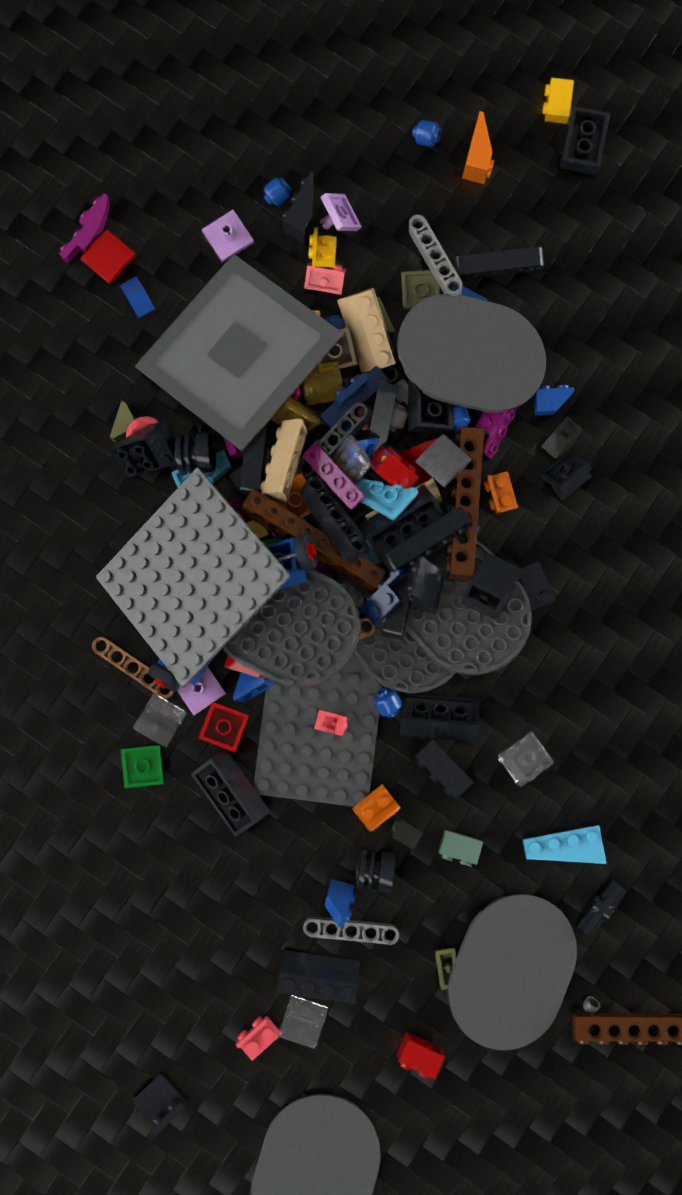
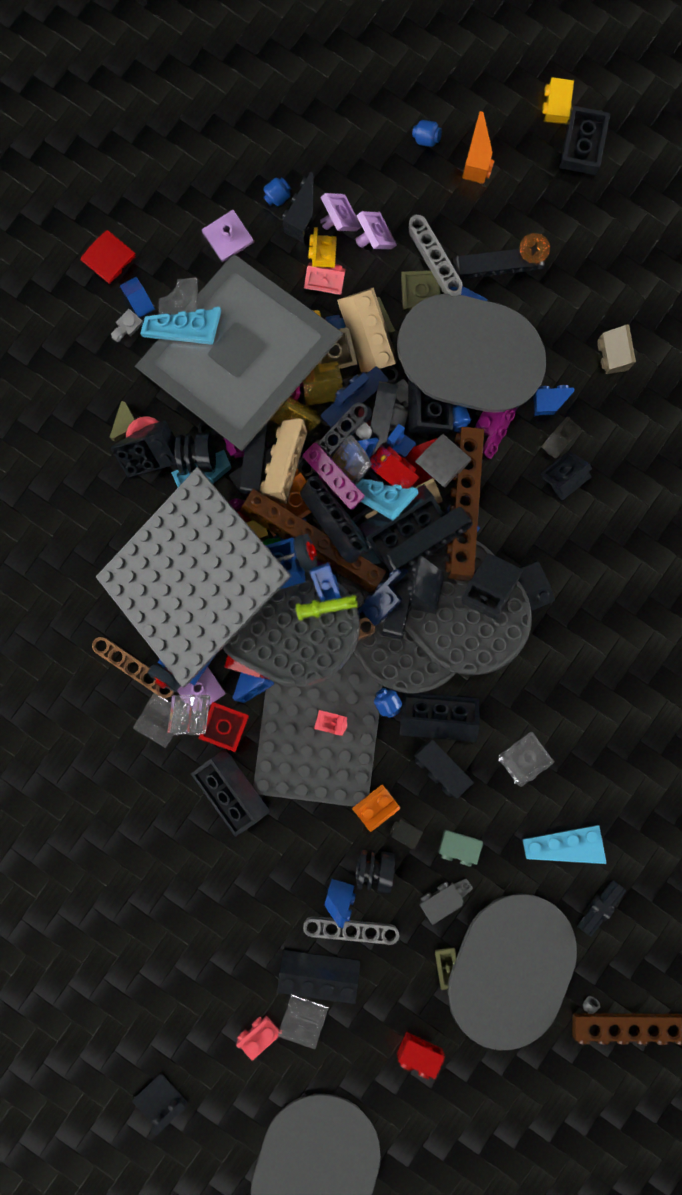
magenta slope [59,193,110,264] -> none
green plate [121,745,164,788] -> none
orange bracket [483,471,518,515] -> none
none -> light grey plate [111,309,143,343]
none -> medium azure wing [140,307,222,345]
none -> clear tile [159,278,198,315]
none -> clear slope [167,695,210,735]
none -> lime pin [296,595,358,621]
none -> blue slope [310,563,341,602]
none -> light grey hinge [355,423,372,440]
none -> lavender tile [356,211,397,249]
none -> blue slope [386,424,415,457]
none -> dark grey hinge [419,878,473,925]
none -> clear orange gear [519,233,550,264]
none -> dark tan slope [598,325,636,374]

